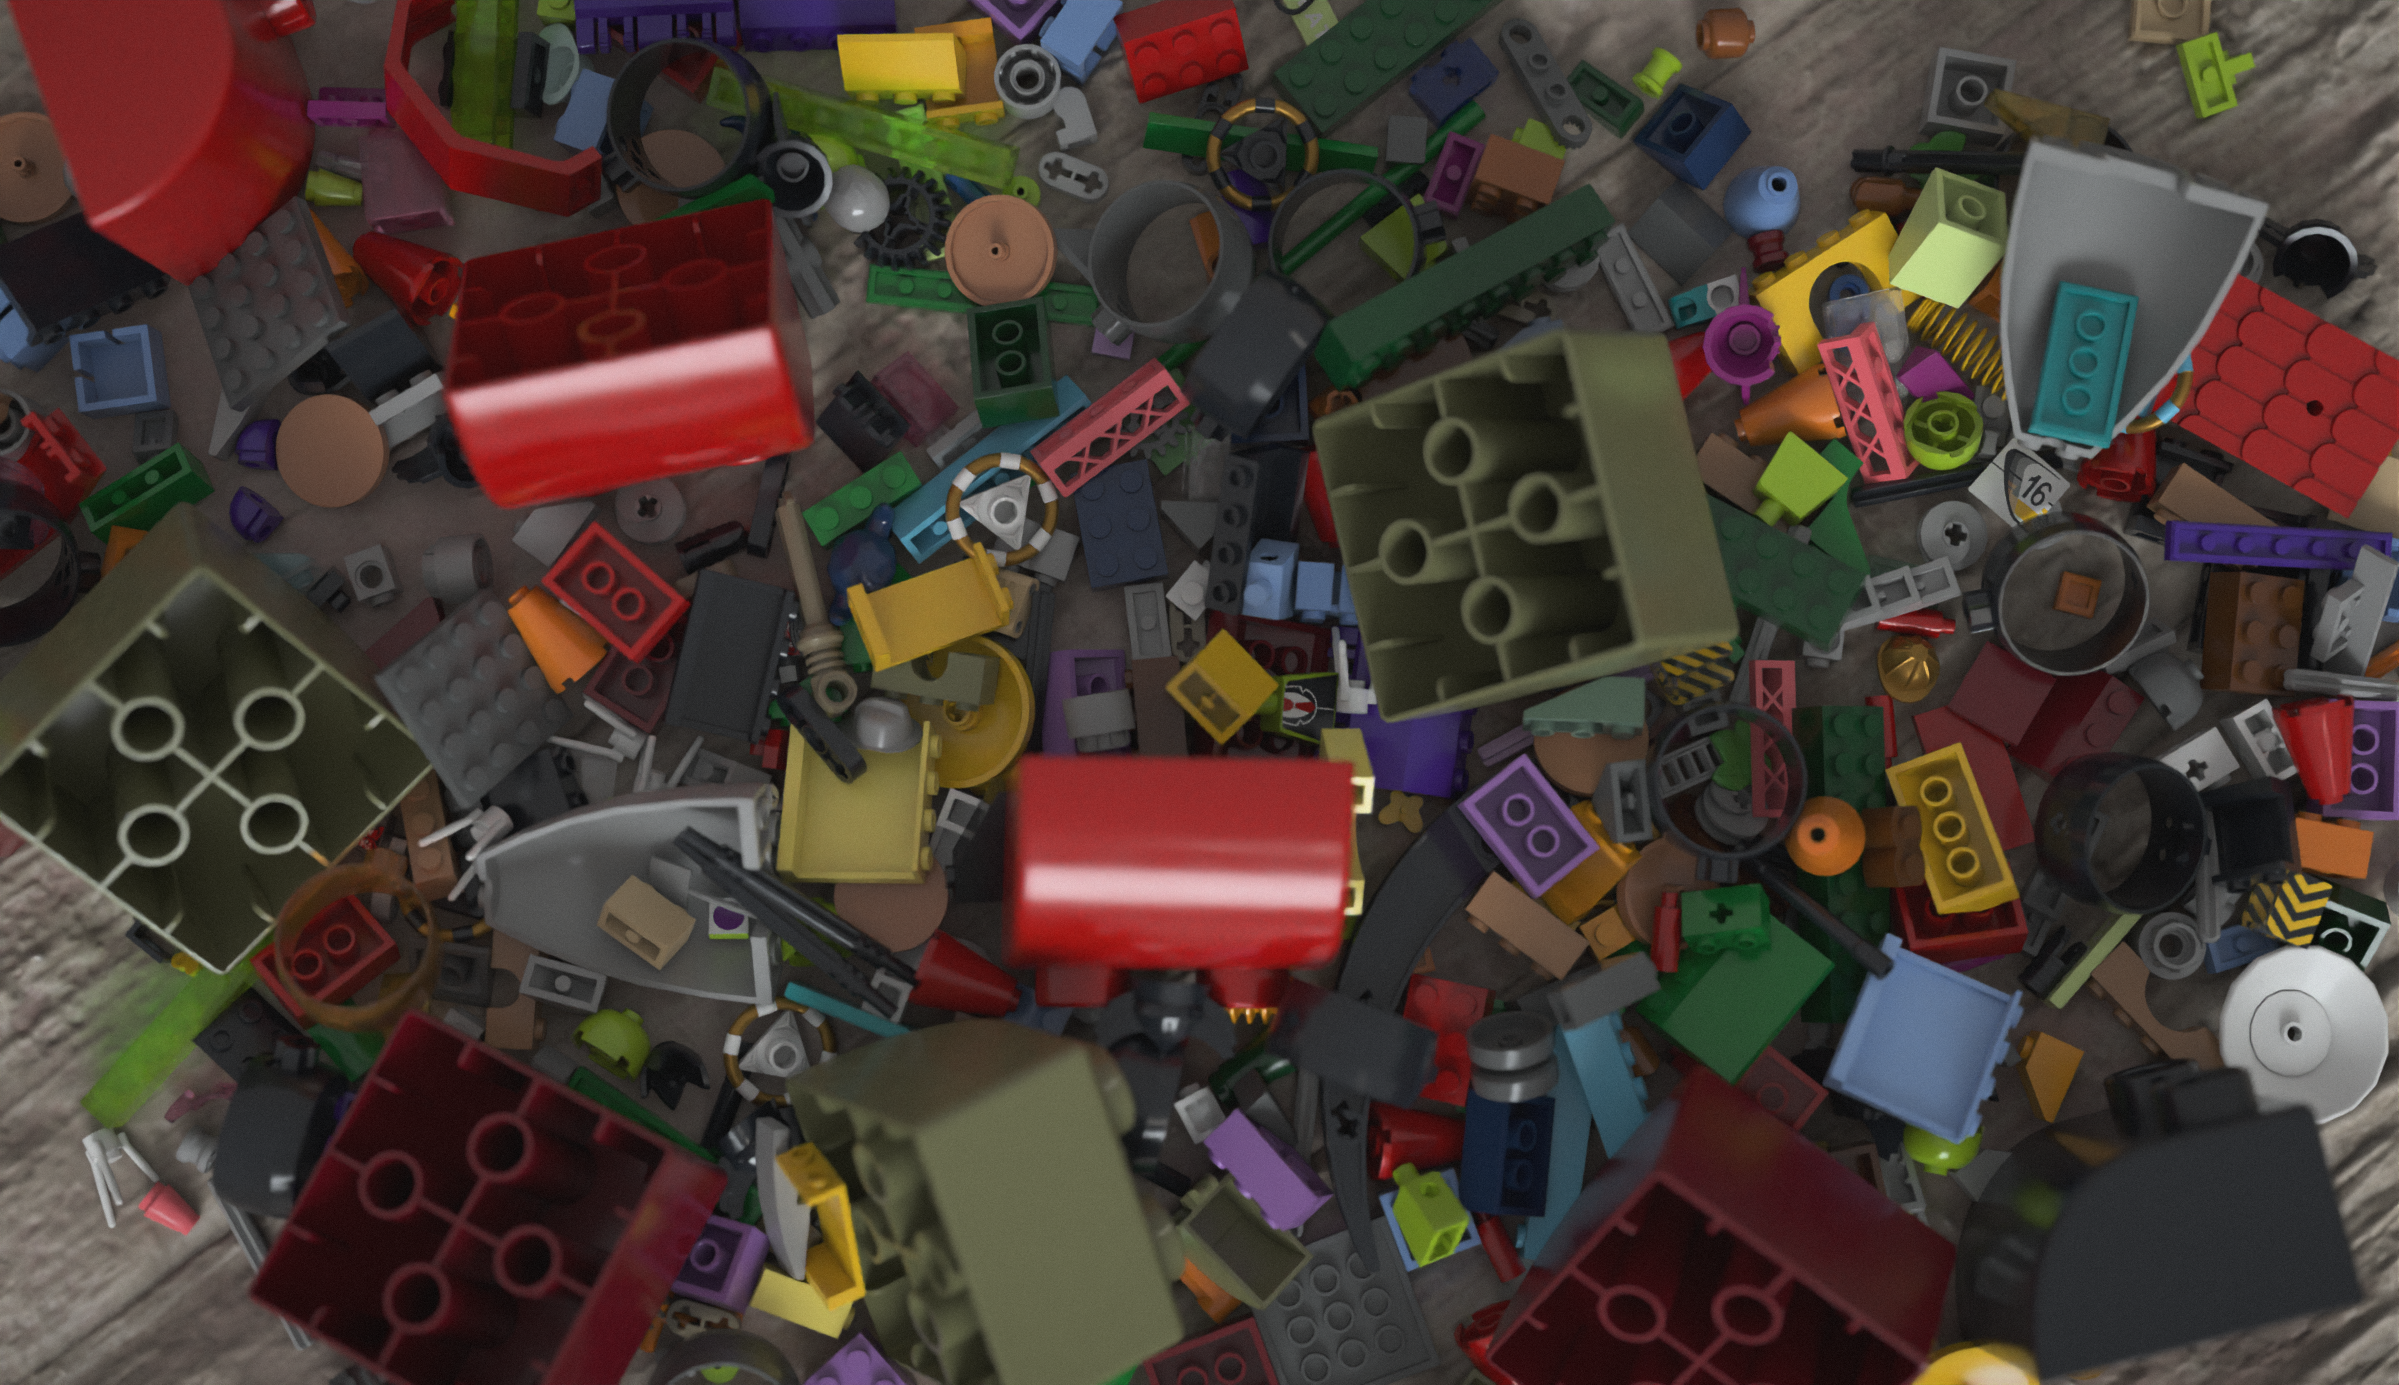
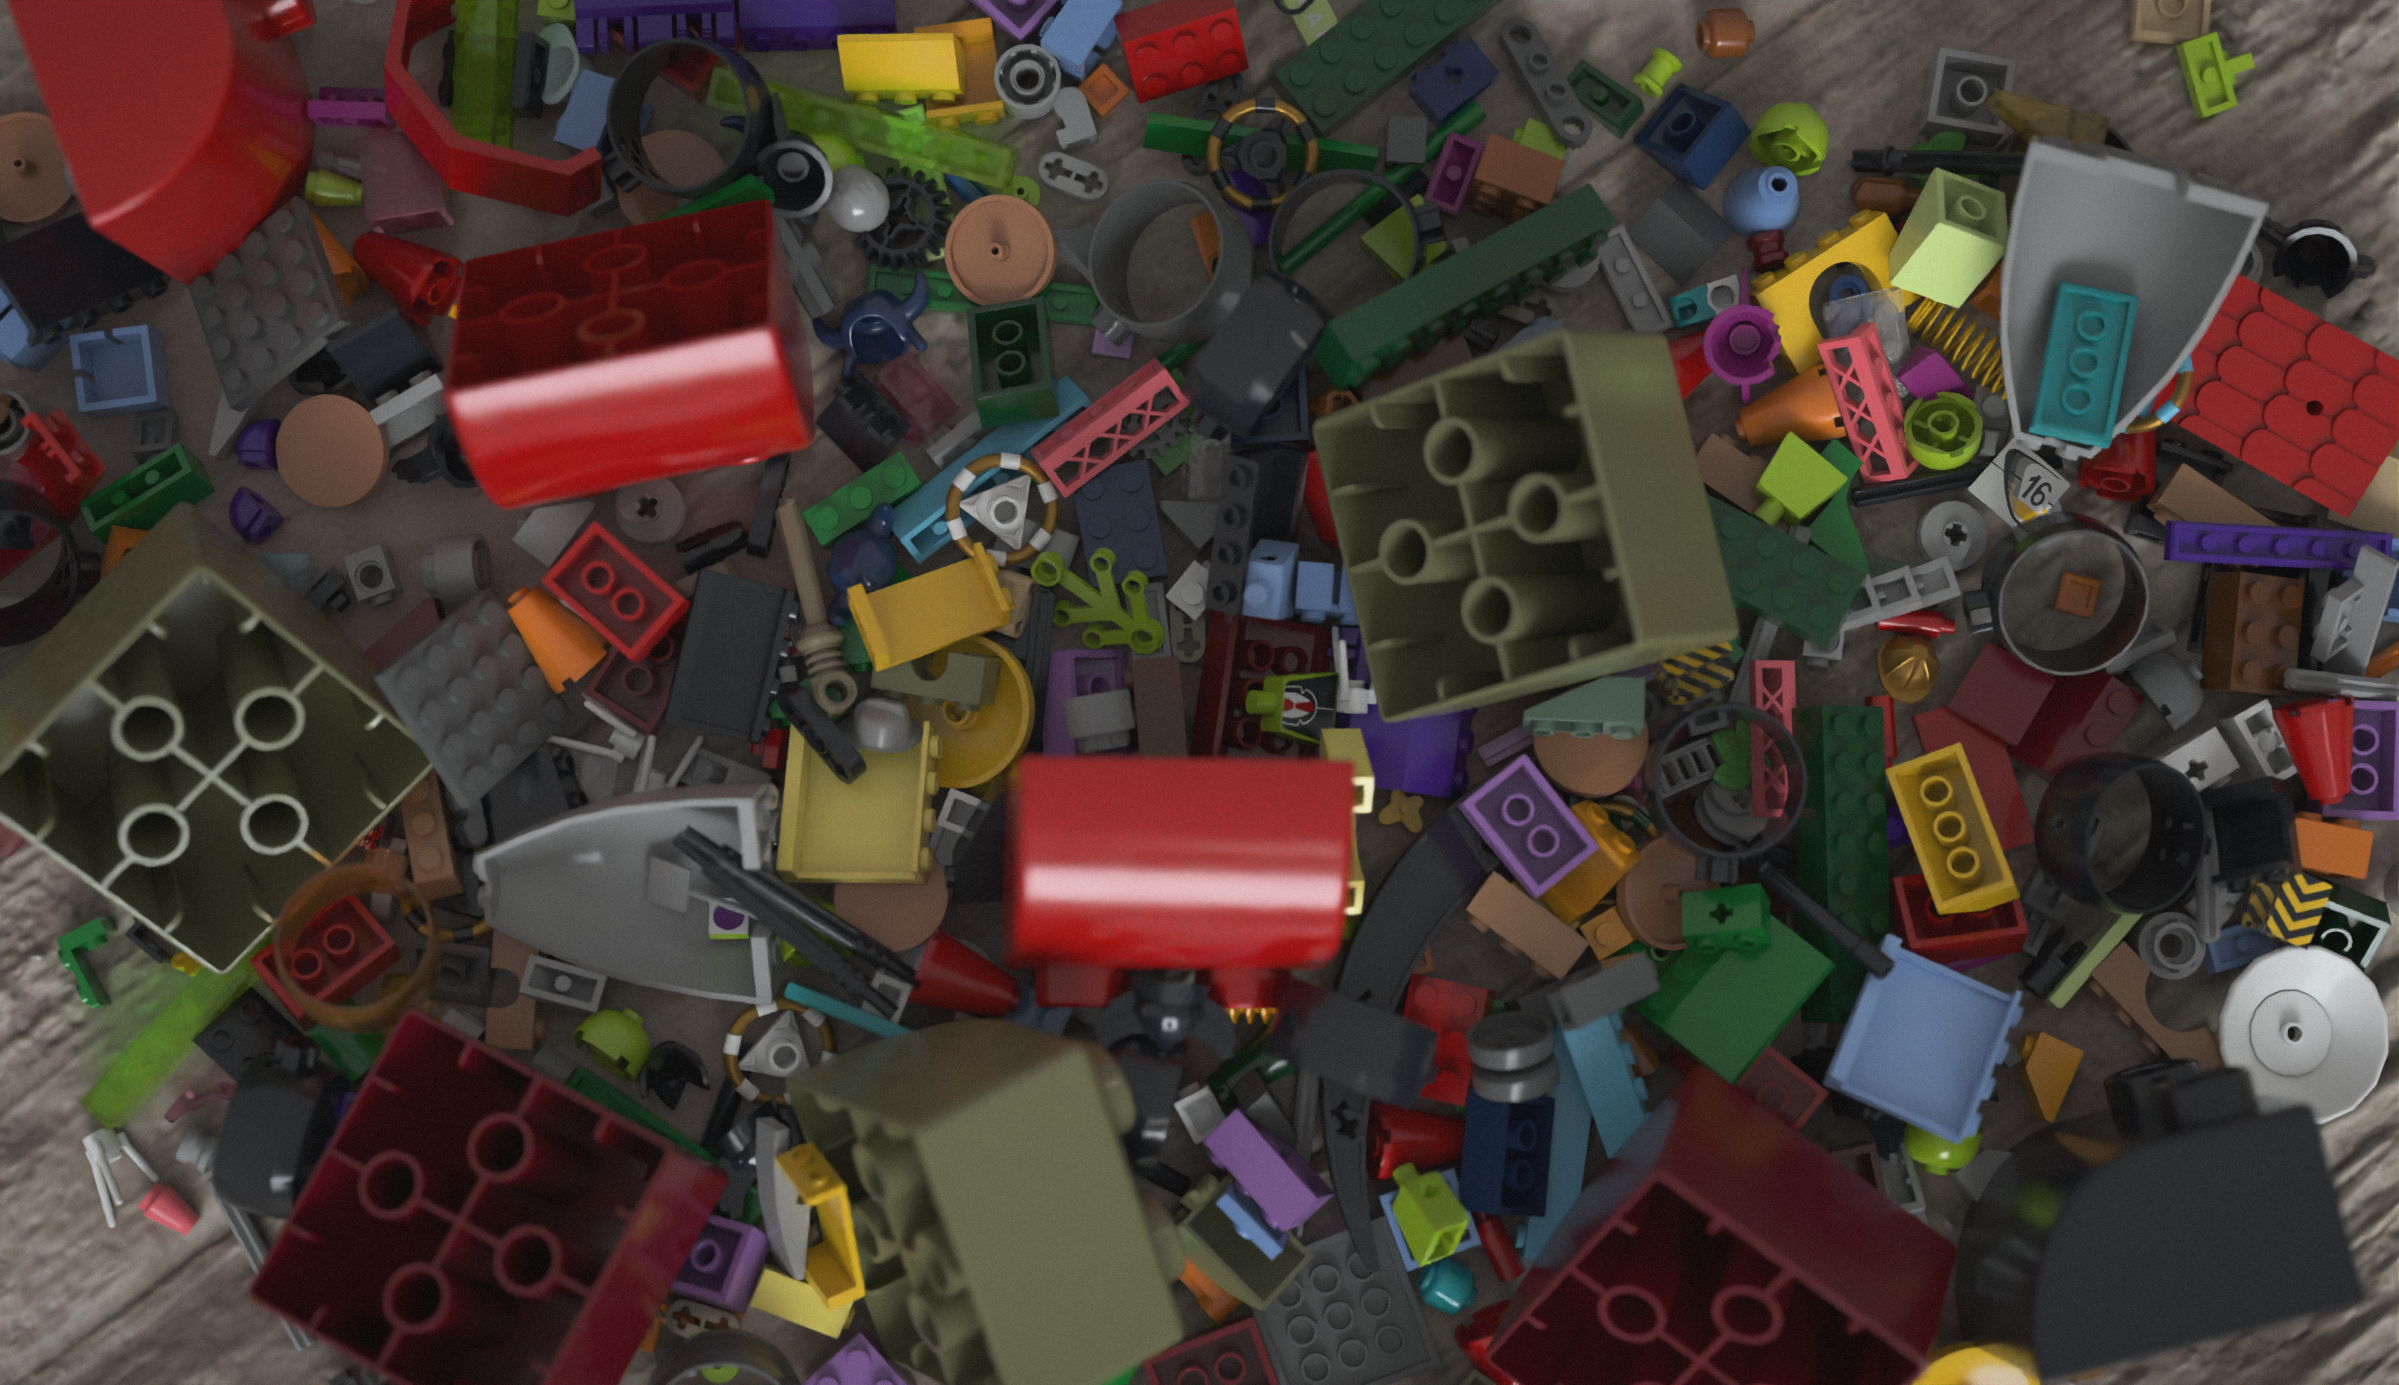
white plant [419,805,513,901] -> none
tan brick [597,874,696,970] -> none
yellow slope [1165,628,1279,745] -> none
dark grey slope [1591,759,1653,843] -> none
red cylinder [1650,892,1682,972] -> none
orange cone [1785,796,1866,876] -> none
reddish brown brick [1860,805,1925,888] -> none
none -> green bracket [56,917,118,1009]
none -> dark blue piece [812,270,930,383]
none -> lime plant [1031,547,1165,654]
none -> orange tile [1077,63,1130,120]
none -> medium blue plate [1216,1180,1289,1260]
none -> teal head [1417,1257,1478,1316]
none -> lime cylinder [1749,102,1829,176]

